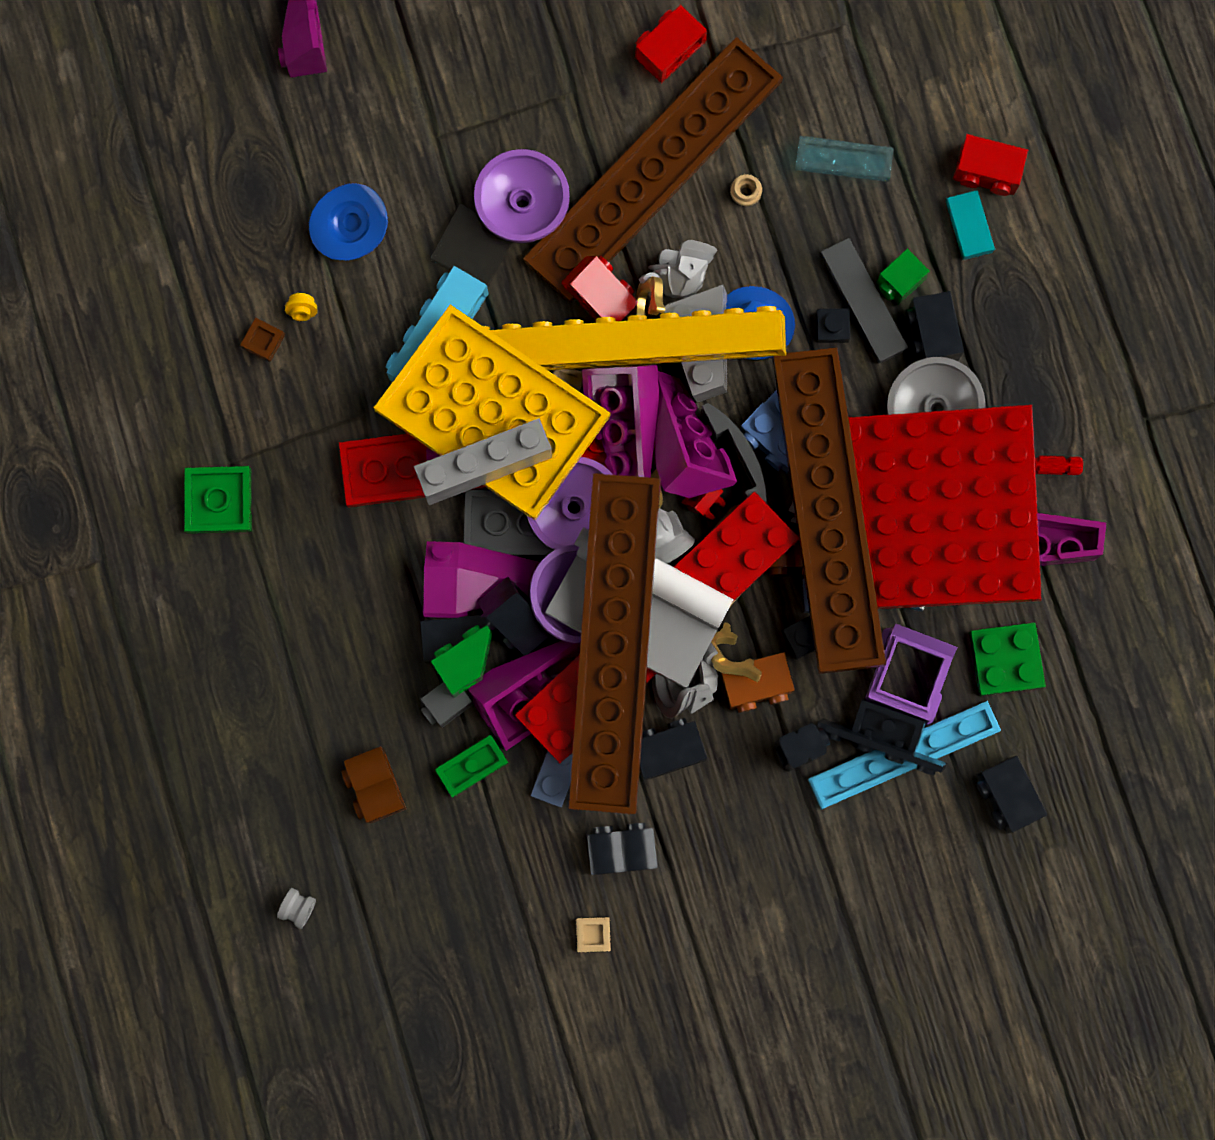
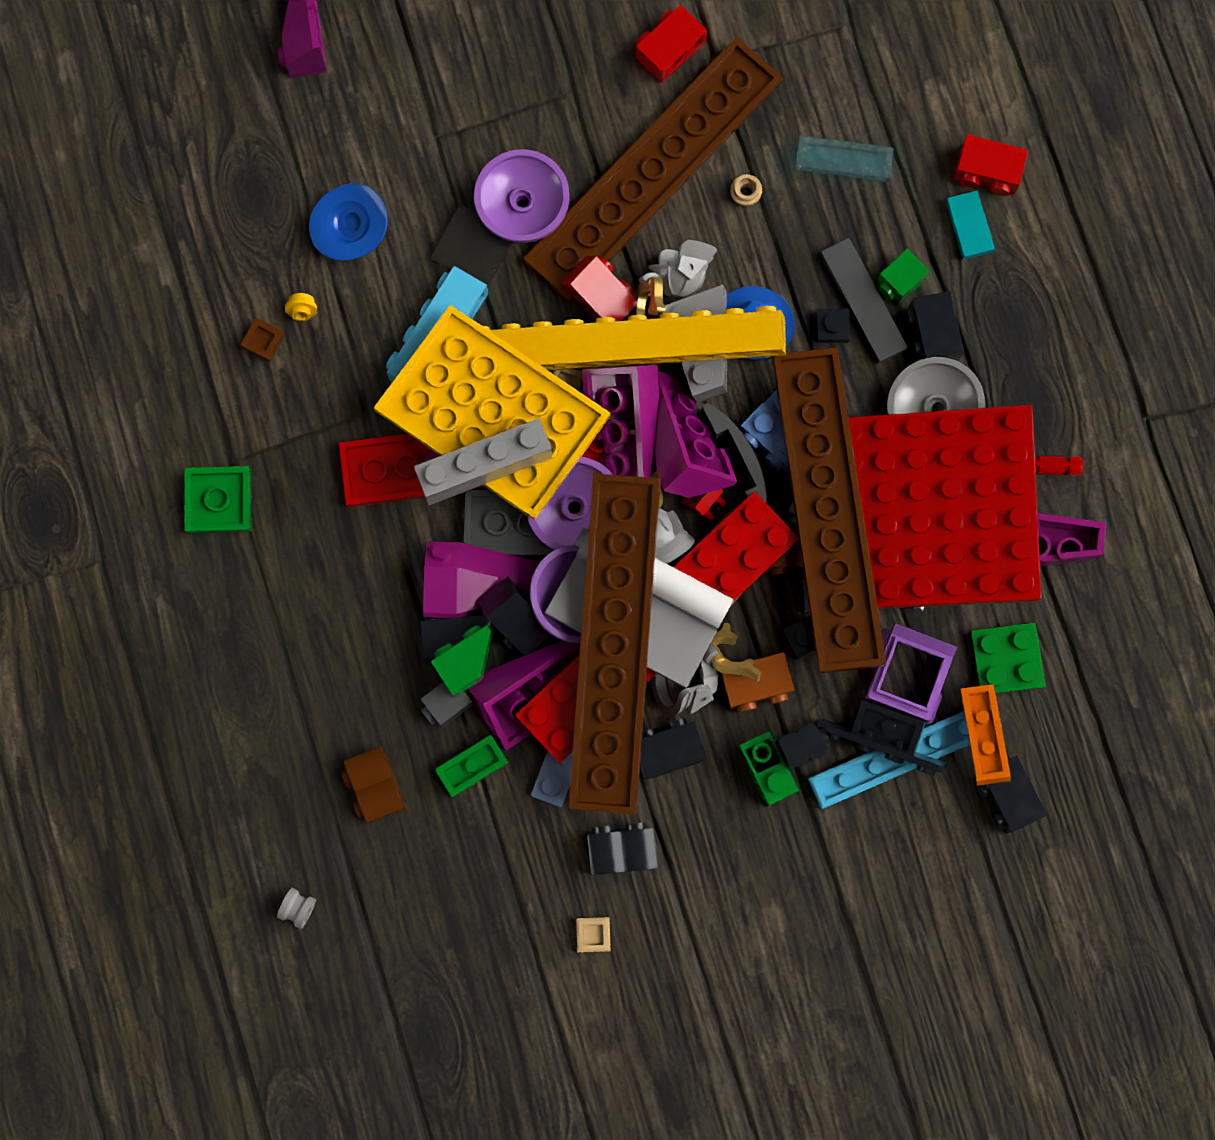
none -> green slope [739,731,799,807]
none -> orange plate [961,684,1011,786]

